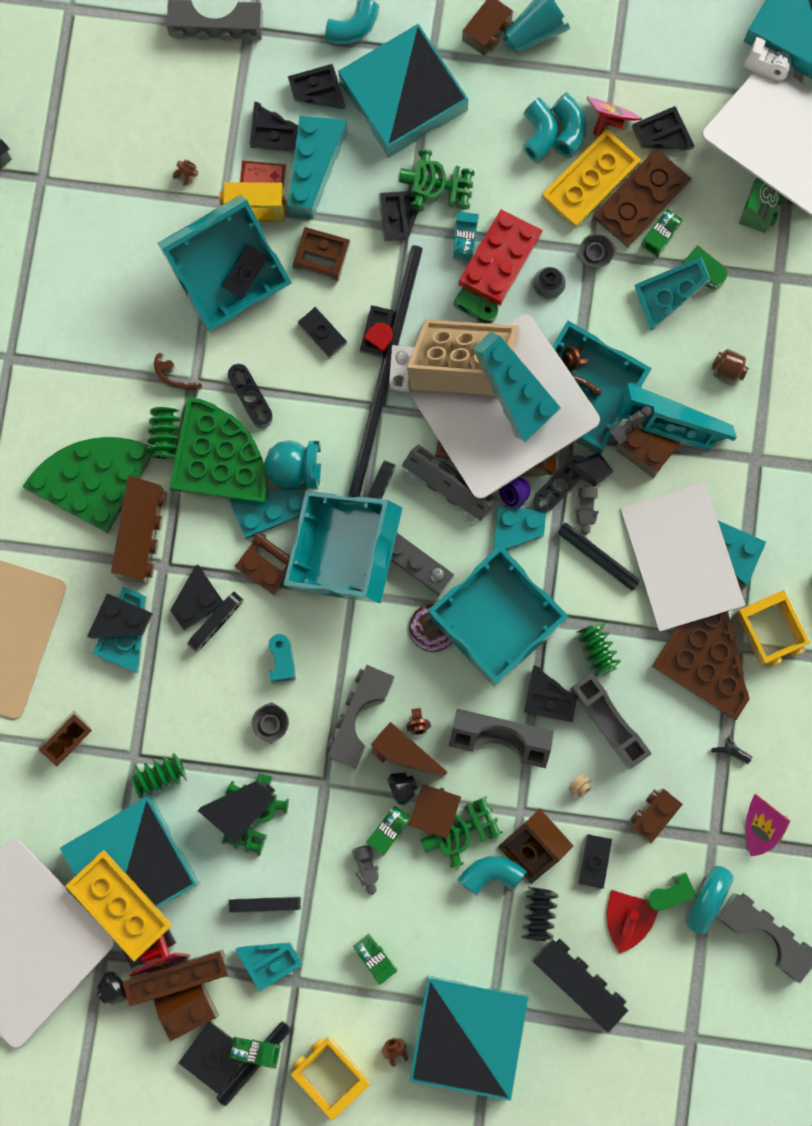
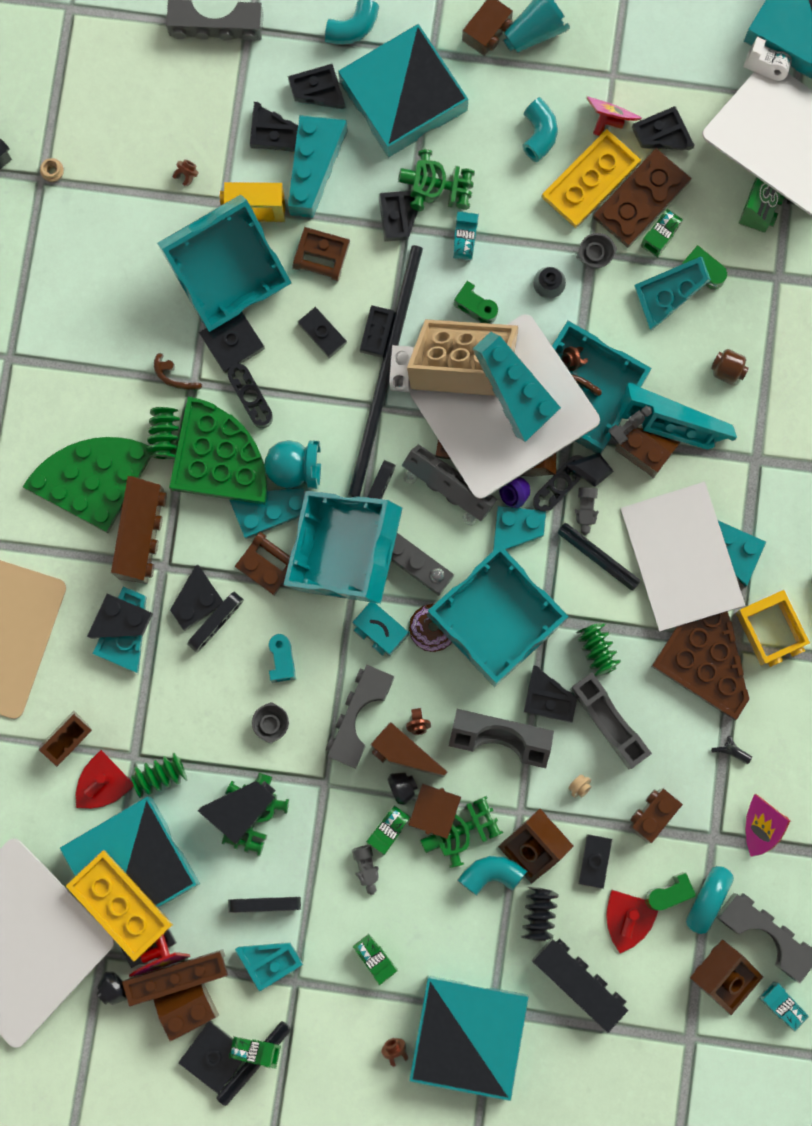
black plate [221,244,268,299] -> none
clear red sticker [240,160,286,189] -> none
yellow window [291,1036,371,1121] -> none
red tile [364,322,393,352] -> none
red plate [458,209,543,306] -> none
teal cylinder [551,92,587,158] -> none
none -> tan plate [40,158,64,182]
none -> red shield [76,750,134,809]
none -> black plate [199,312,265,373]
none -> teal brick [352,602,409,656]
none -> reddish brown slope [690,939,763,1015]
none -> teal leg [758,981,809,1032]

